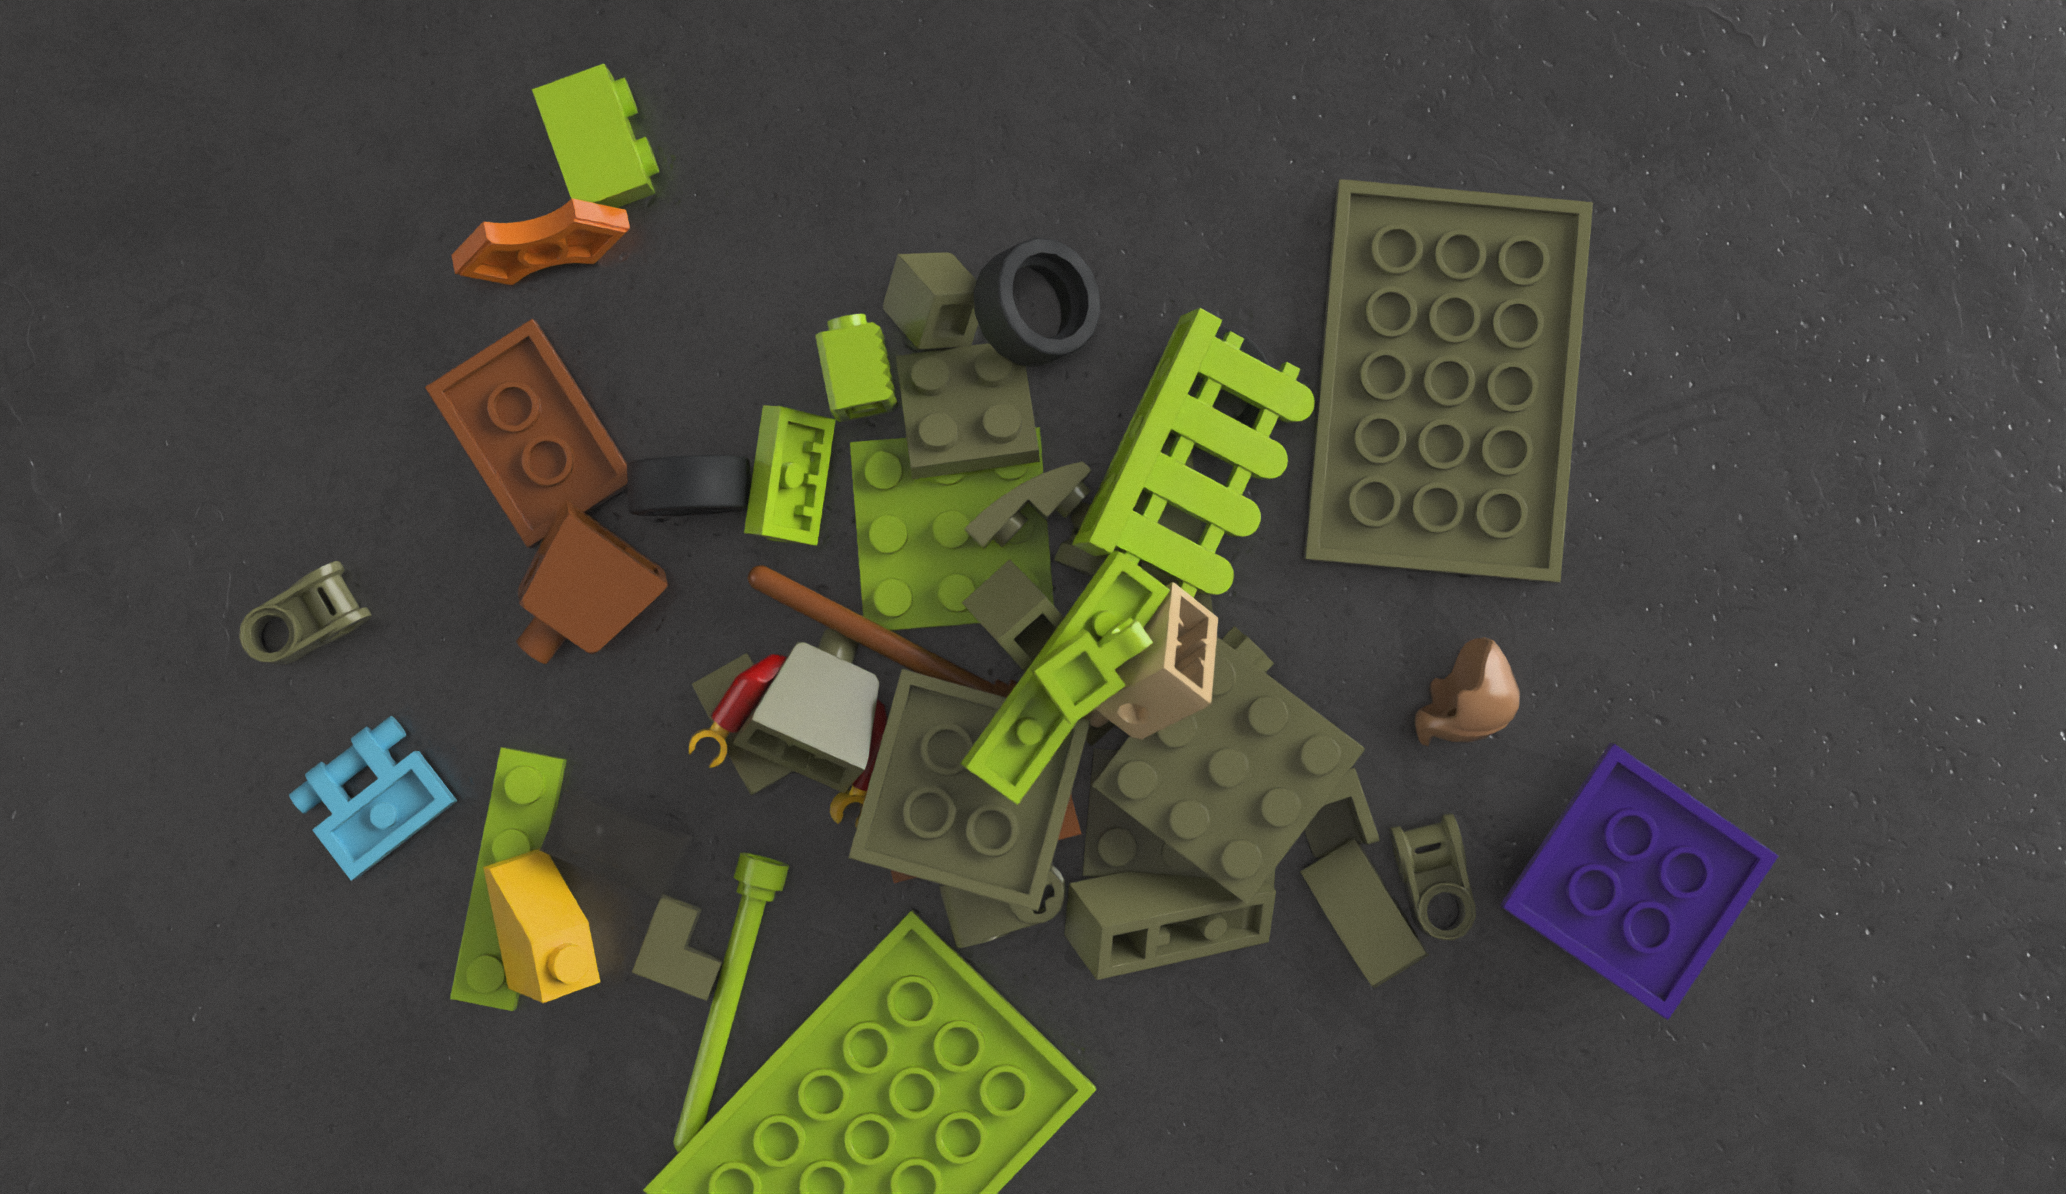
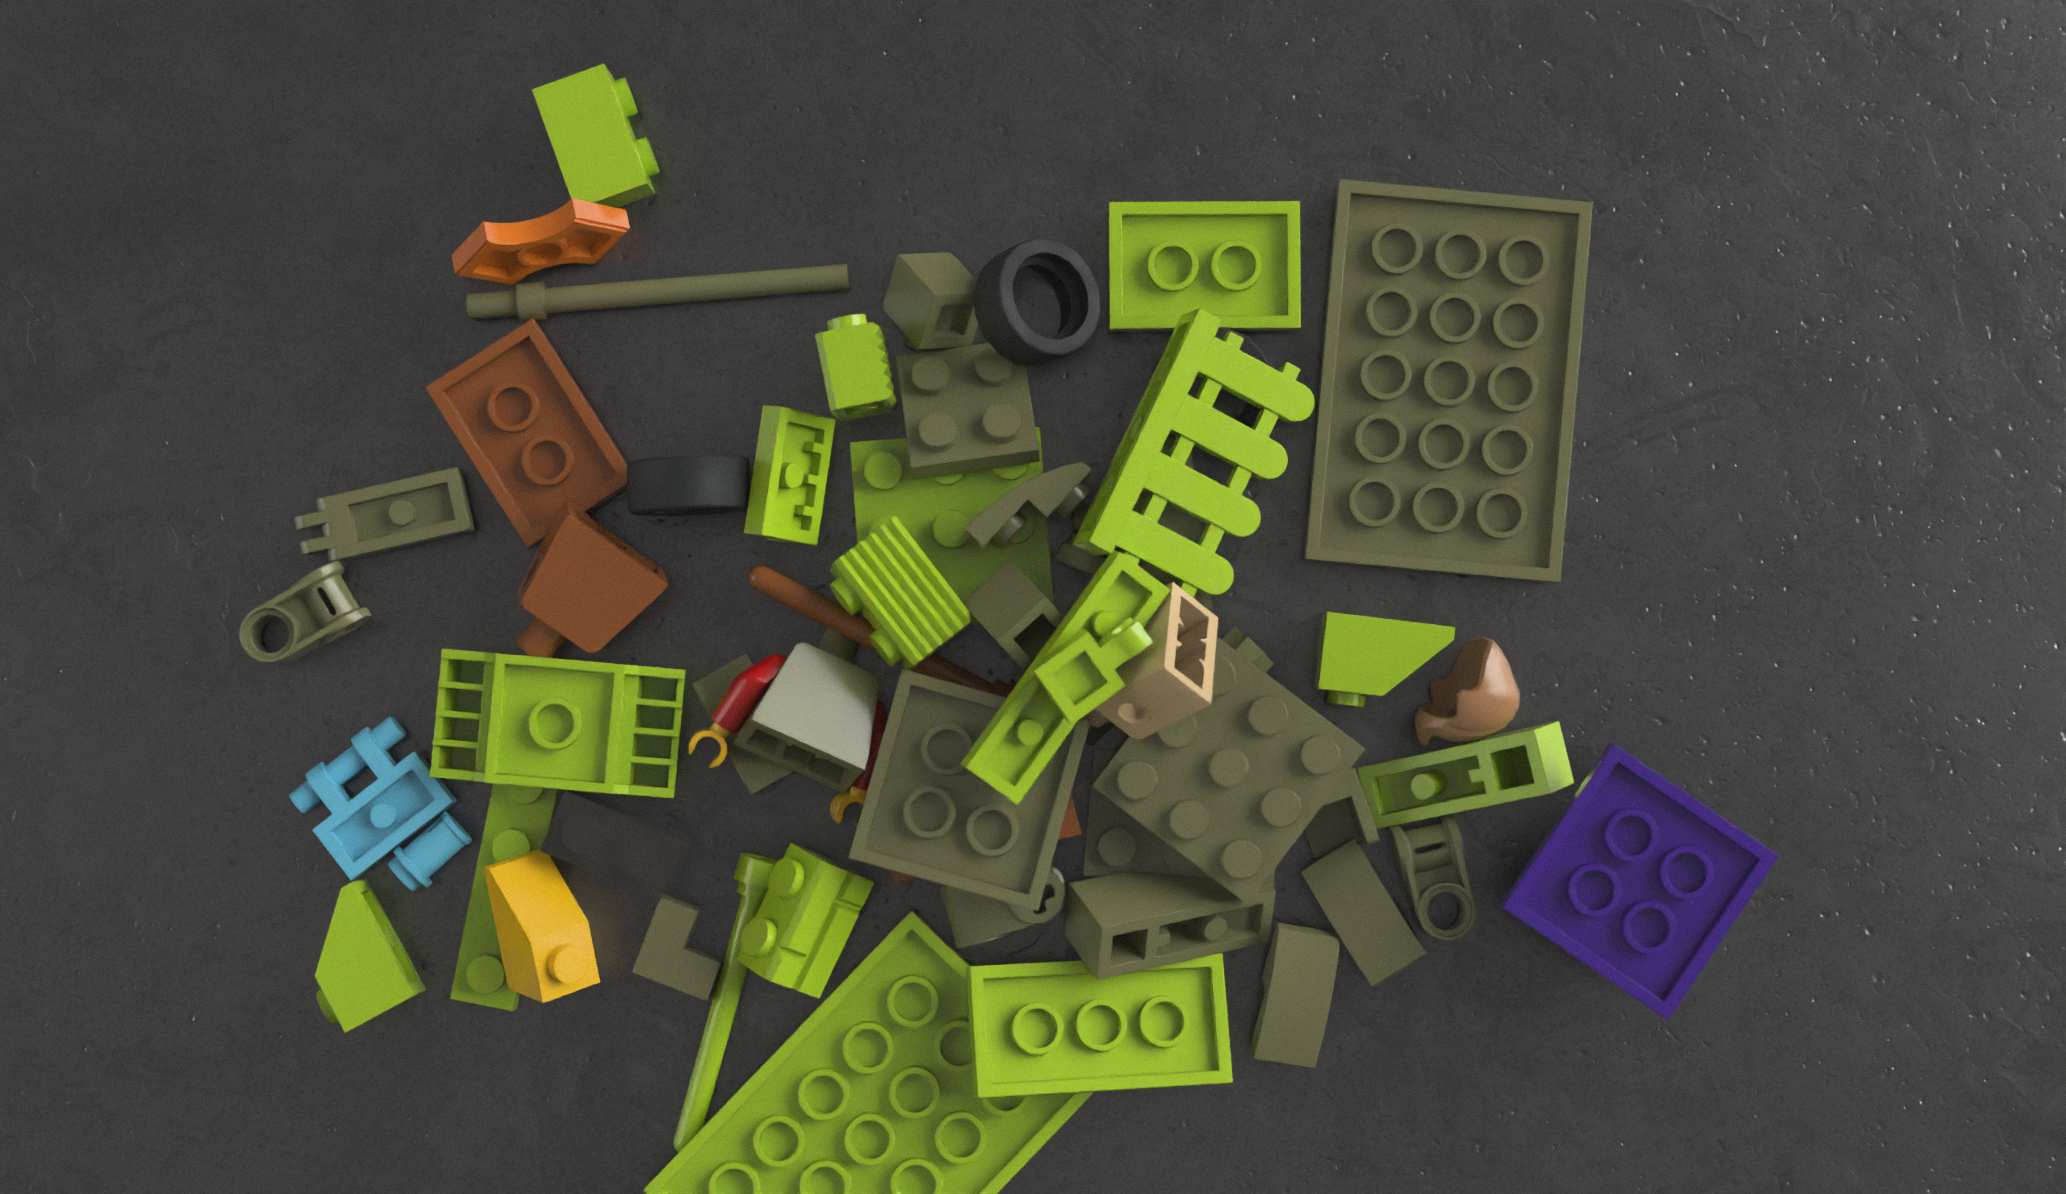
none -> olive hinge [294,467,475,562]
none -> lime slope [315,878,426,1033]
none -> medium azure pin [388,811,473,892]
none -> lime plate [429,649,686,798]
none -> olive bar [466,264,849,322]
none -> lime brick [735,842,874,998]
none -> lime brick [829,516,975,671]
none -> lime plate [966,953,1233,1099]
none -> lime plate [1108,201,1301,332]
none -> olive slope [1250,922,1341,1068]
none -> lime slope [1313,612,1456,708]
none -> lime slope [1357,721,1574,829]

